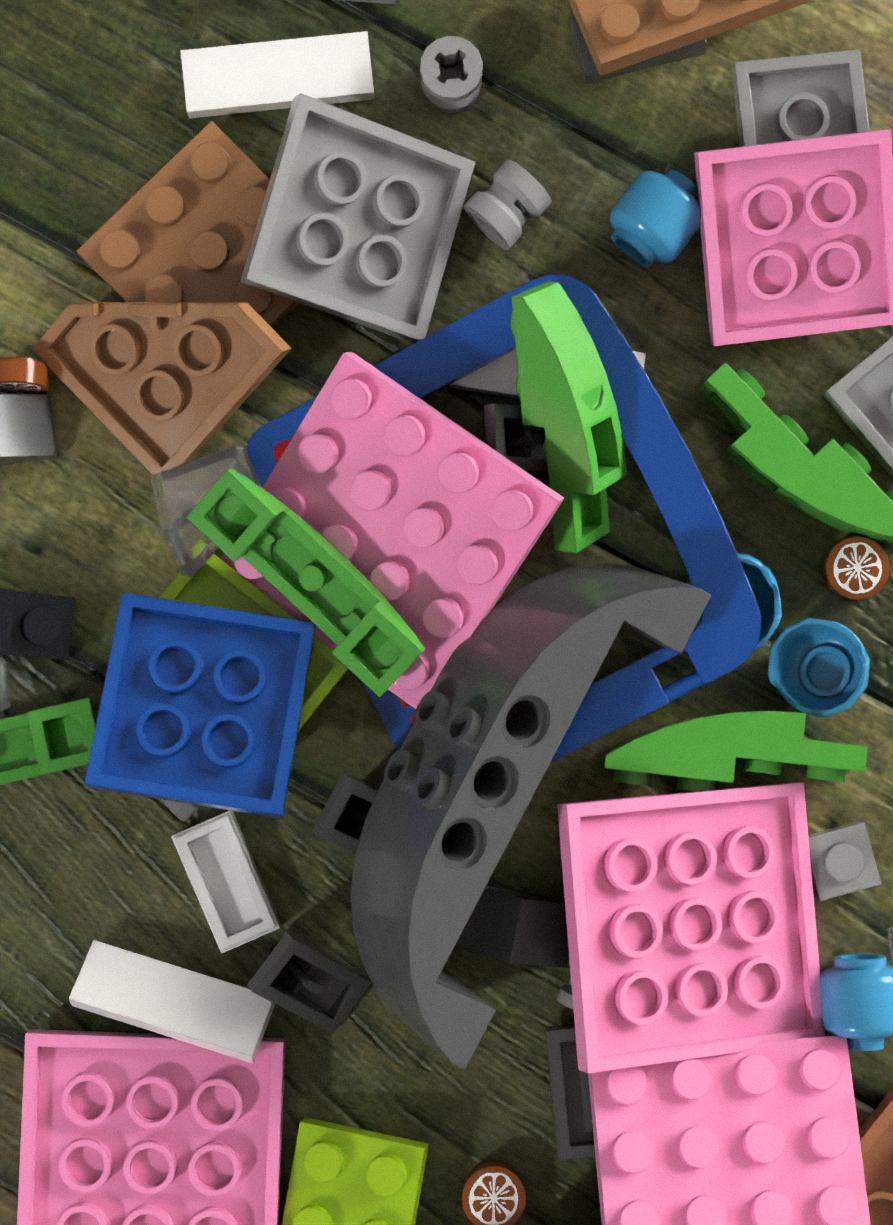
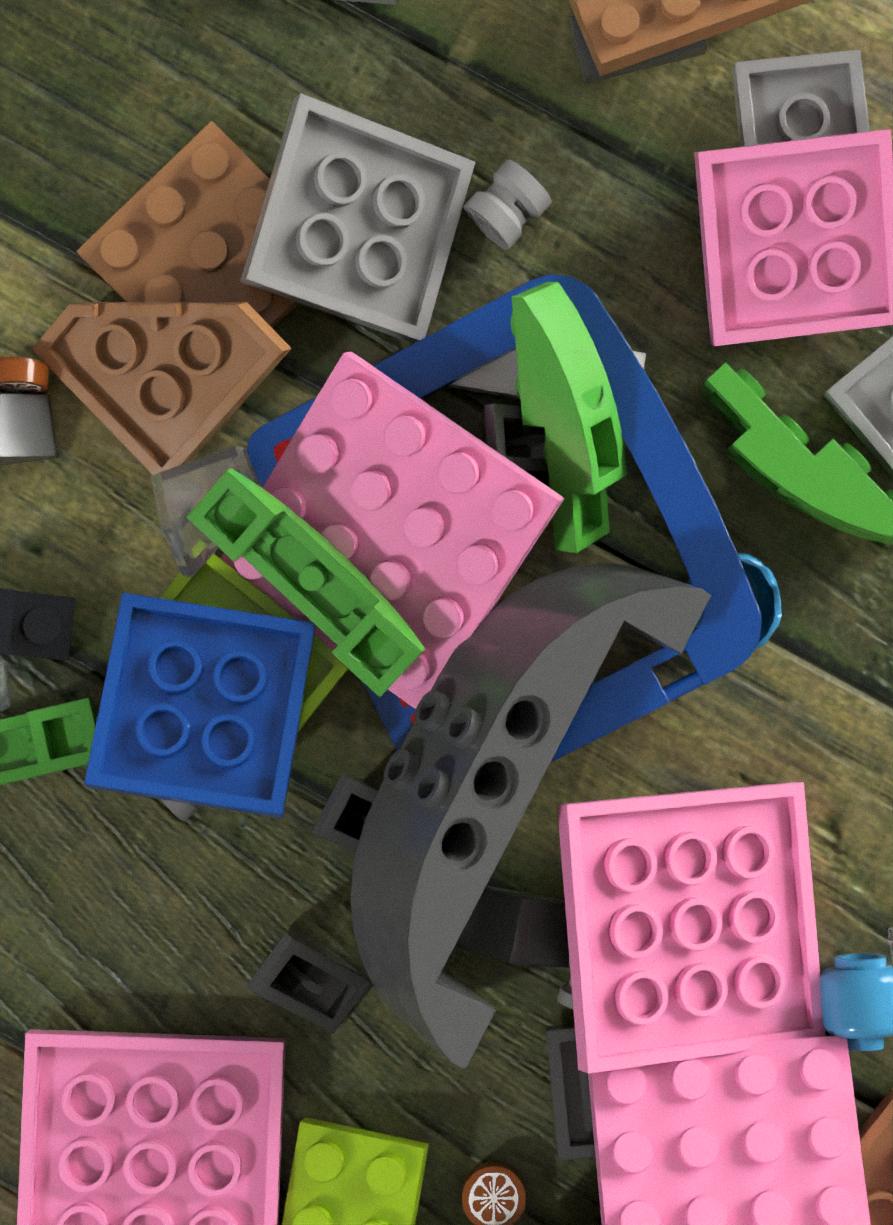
white tile [69,940,275,1064] -> none
white tile [171,810,282,954] -> none
white tile [180,31,375,119] -> none
light grey wheel [420,36,483,113] -> none
bright green slope [599,711,868,792] -> none
dark azure head [609,169,701,267] -> none
dark azure hair [768,618,870,717] -> none
light grey plate [808,821,882,901] -> none
dark orange tile [822,536,890,601] -> none

